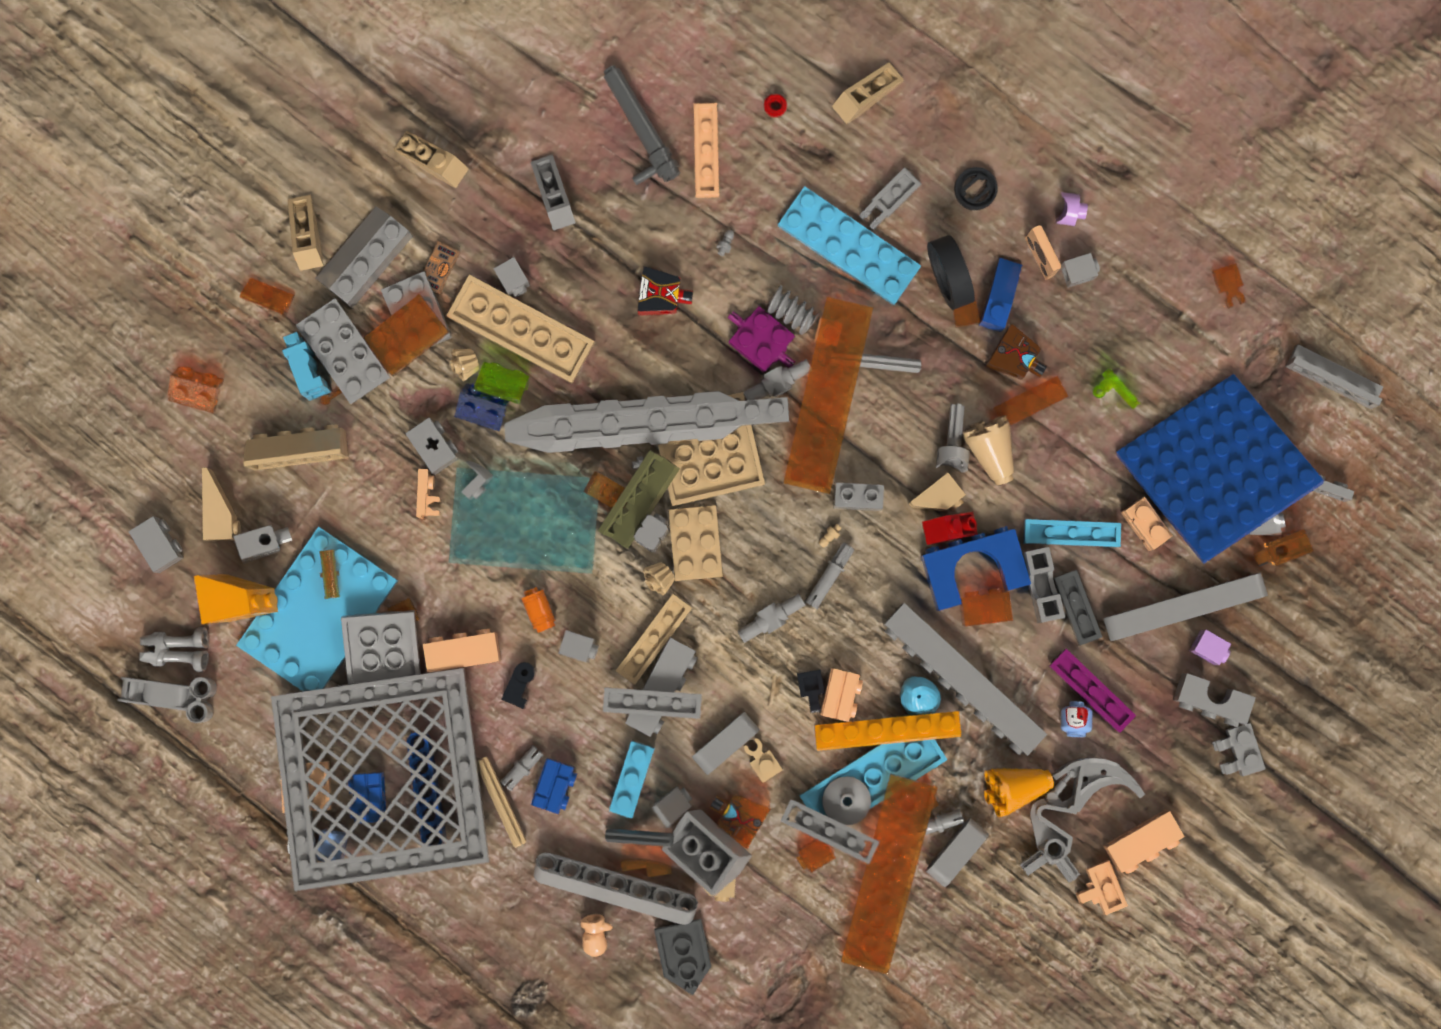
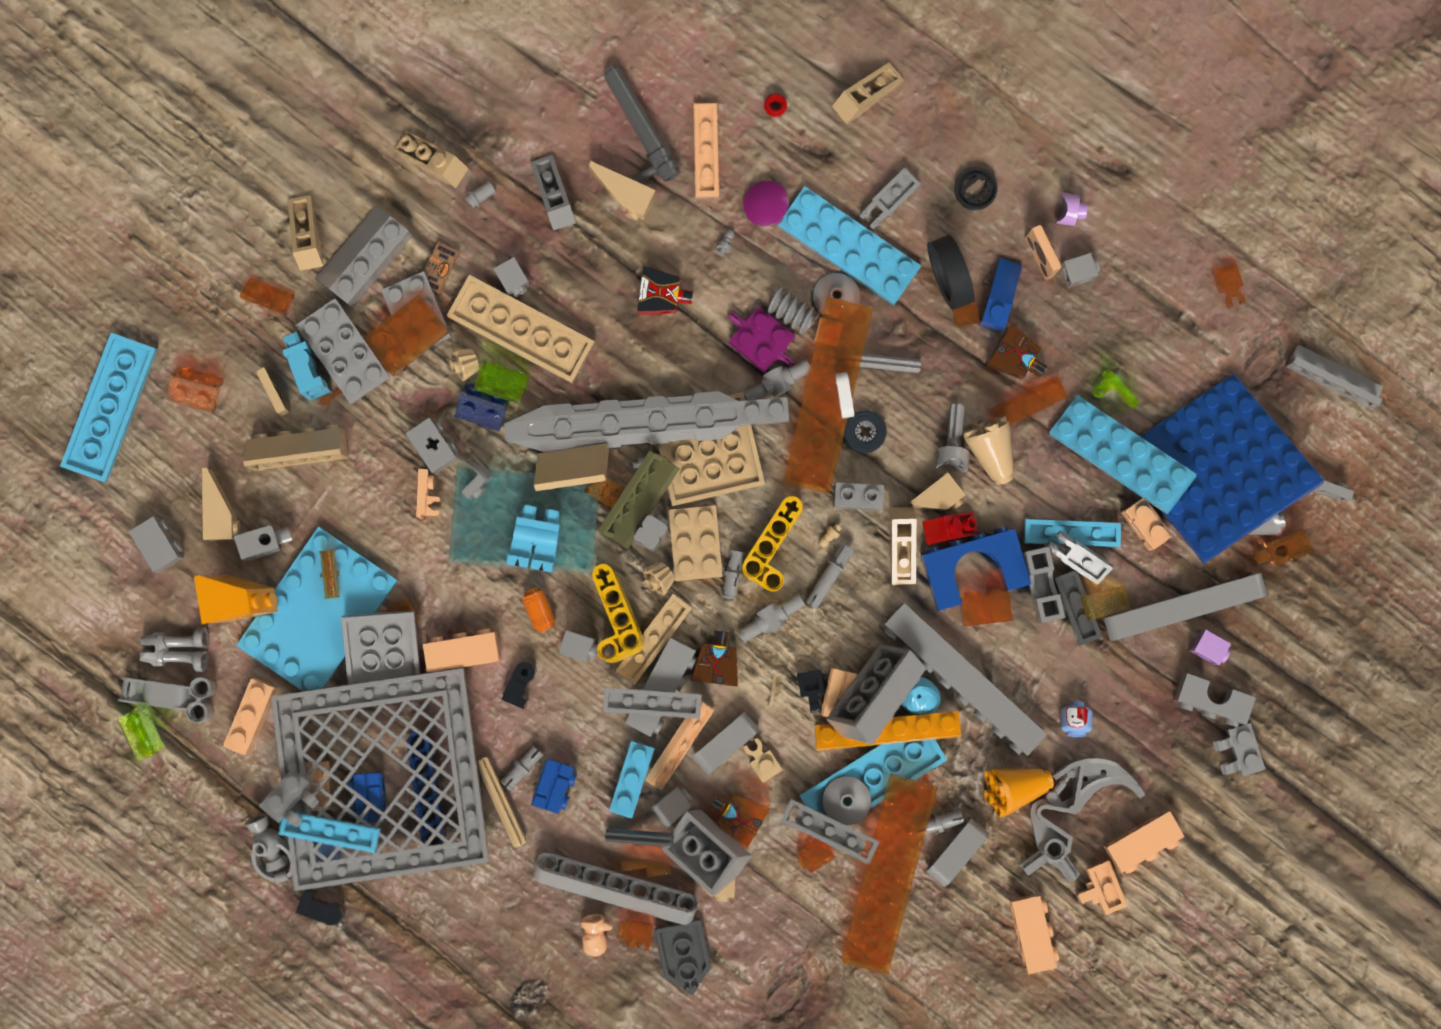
magenta plate [1049,649,1136,733] -> none
none -> medium azure plate [60,333,158,483]
none -> clear neon green bracket [118,704,165,762]
none -> light nougat brick [223,678,279,755]
none -> light grey piece [245,813,292,883]
none -> tan tile [257,367,290,416]
none -> light grey plate [259,769,319,828]
none -> medium azure tile [279,812,381,853]
none -> black leg [295,889,345,926]
none -> light grey pin [464,180,496,208]
none -> medium azure hips [506,505,561,573]
none -> tan tile [534,443,609,491]
none -> tan slope [589,161,656,221]
none -> yellow beam [592,564,645,664]
none -> clear orange brick [617,919,654,951]
none -> light nougat tile [645,701,714,790]
none -> reddish brown torso [692,630,738,687]
none -> light grey pin [721,550,745,600]
none -> yellow beam [742,496,803,592]
none -> magenta dish [743,181,789,226]
none -> light grey dish [813,273,860,320]
none -> light grey brick [826,644,927,744]
none -> white beam [835,372,854,419]
none -> black bush [844,410,887,453]
none -> tan slope [890,507,917,585]
none -> light nougat brick [1009,893,1059,974]
none -> hinge [1047,530,1113,585]
none -> medium azure plate [1049,395,1196,515]
none -> clear yellow tile [1080,586,1131,621]

